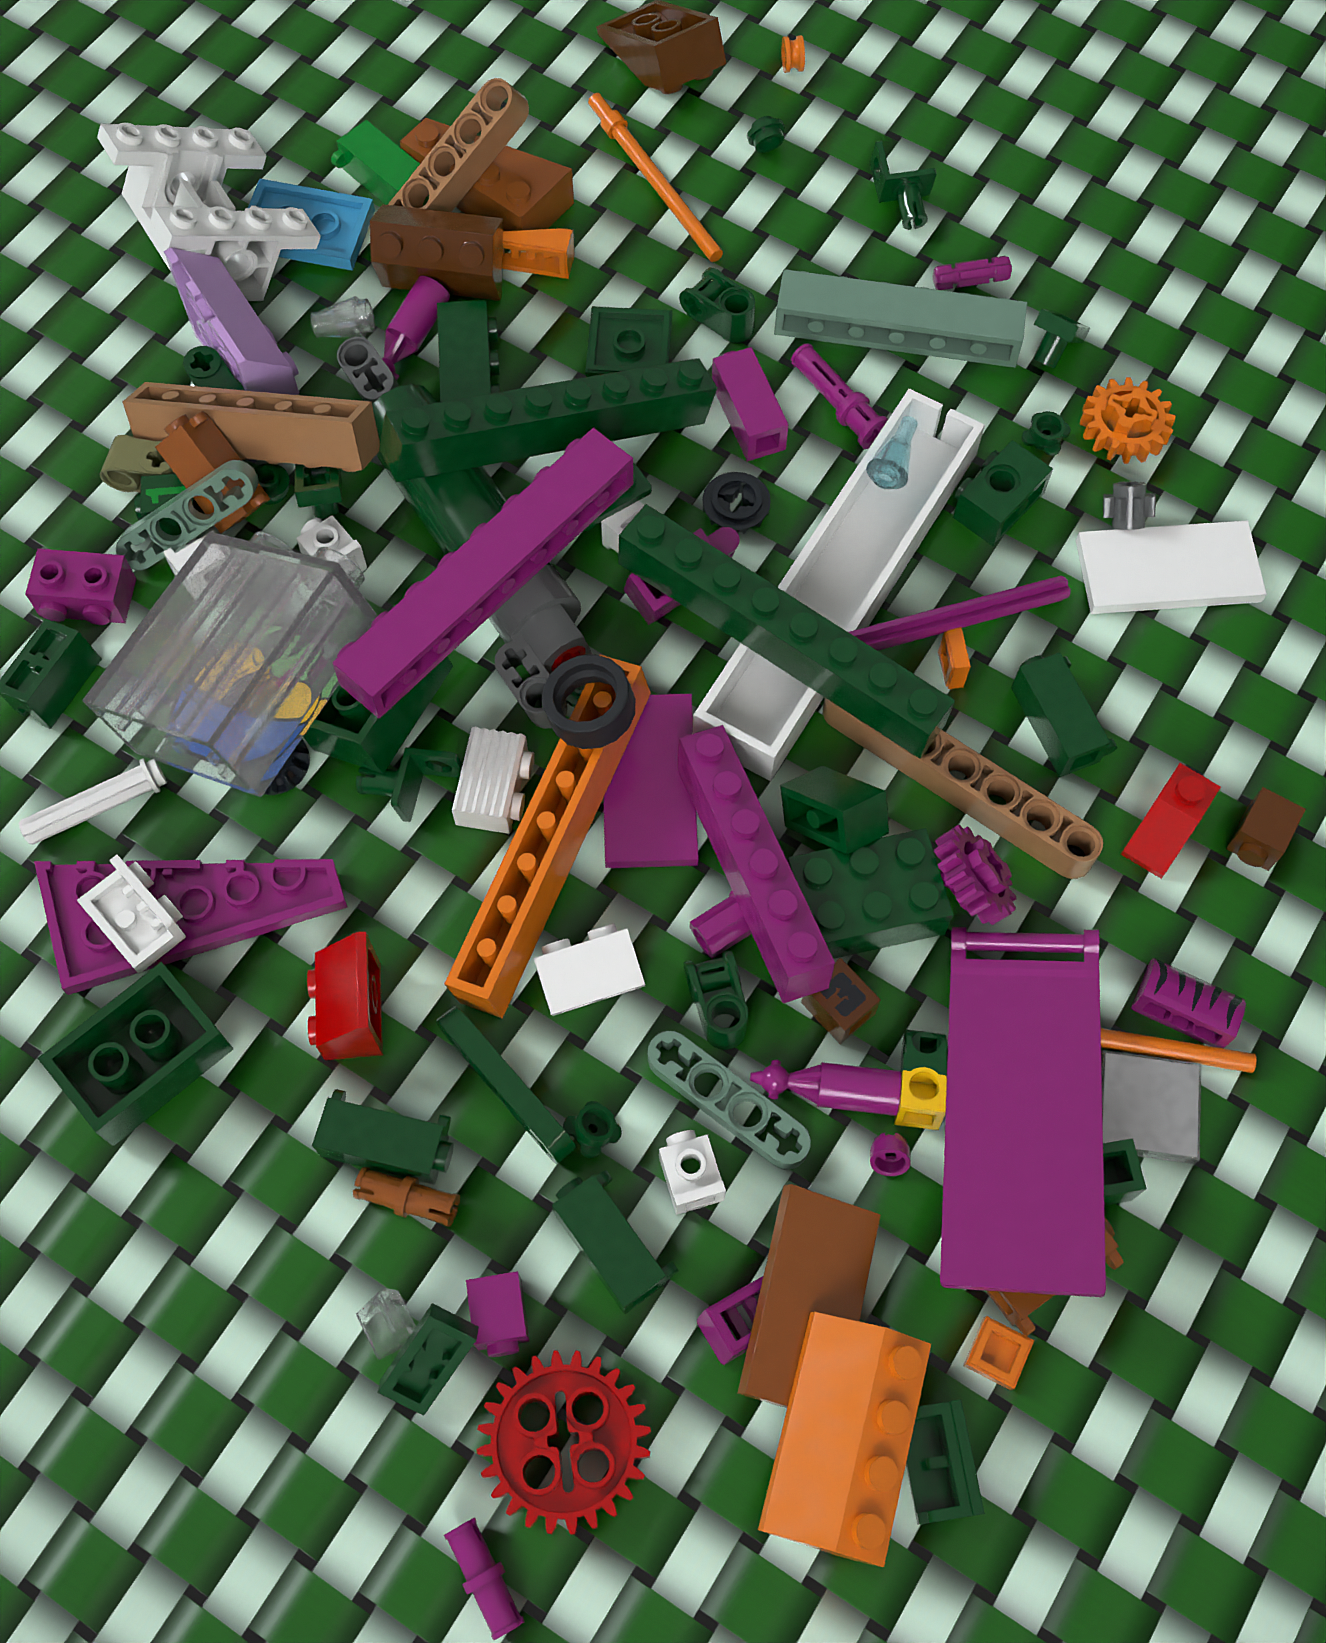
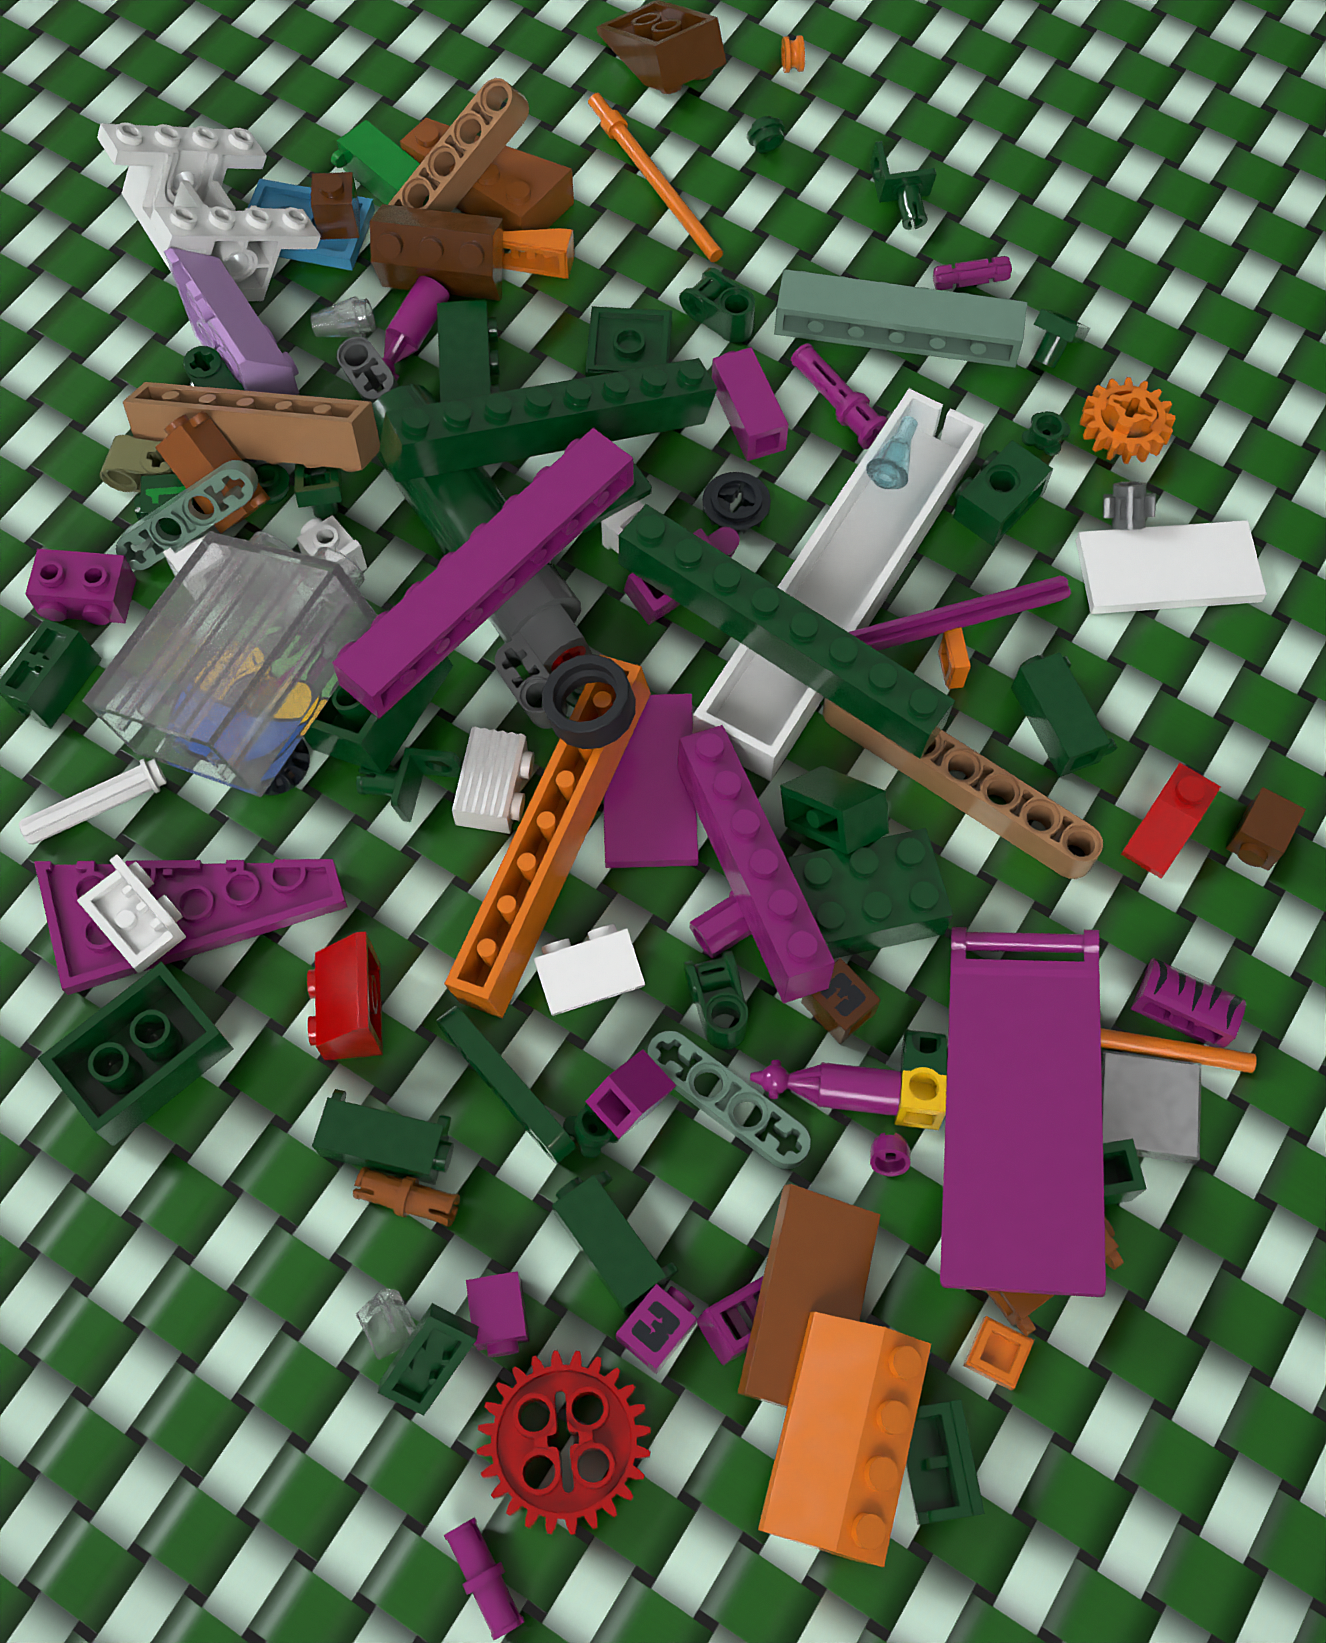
white brick [659,1130,726,1215] -> none
magenta gear [934,825,1017,925] -> none
none -> reddish brown brick [311,172,360,240]
none -> magenta brick [585,1049,676,1139]
none -> magenta brick [616,1284,697,1374]

